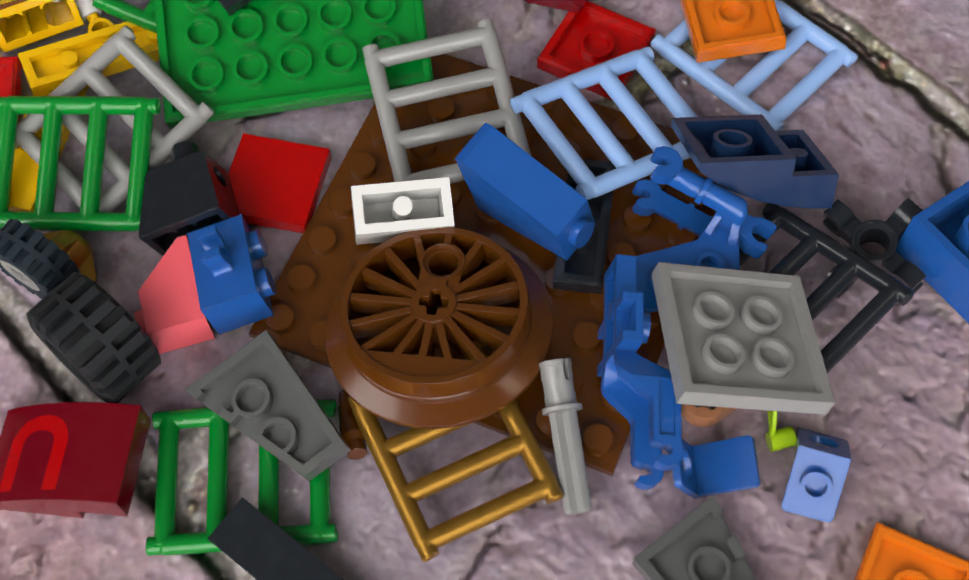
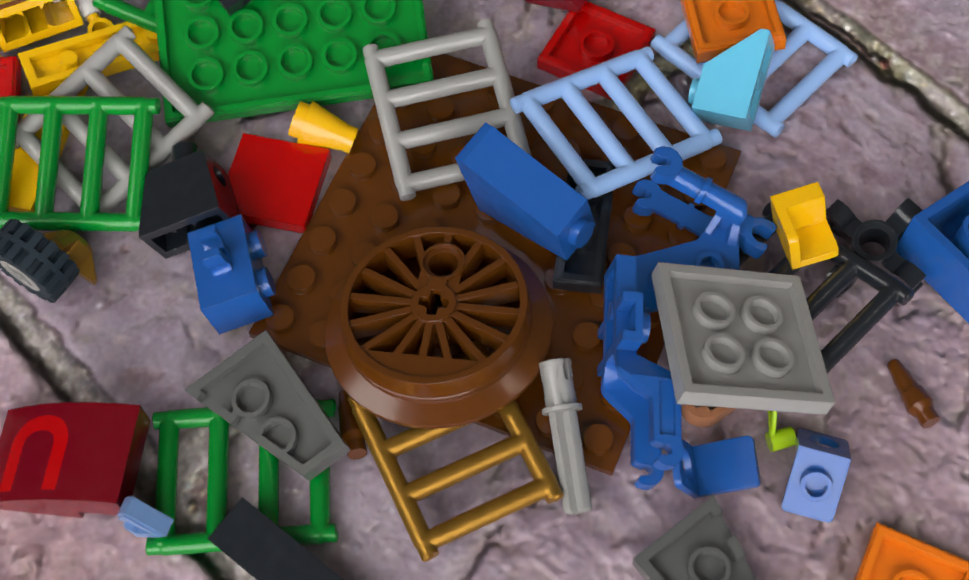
black tyre [26,272,162,403] -> none
coral slope [134,235,215,354] -> none
white brick [351,177,455,245] -> none
dark blue slope [671,114,839,208] -> none
none -> medium blue tile [117,496,174,538]
none -> yellow cone [288,101,359,154]
none -> medium azure slope [688,29,775,131]
none -> yellow panel [770,182,839,270]
none -> reddish brown piece [887,359,940,429]

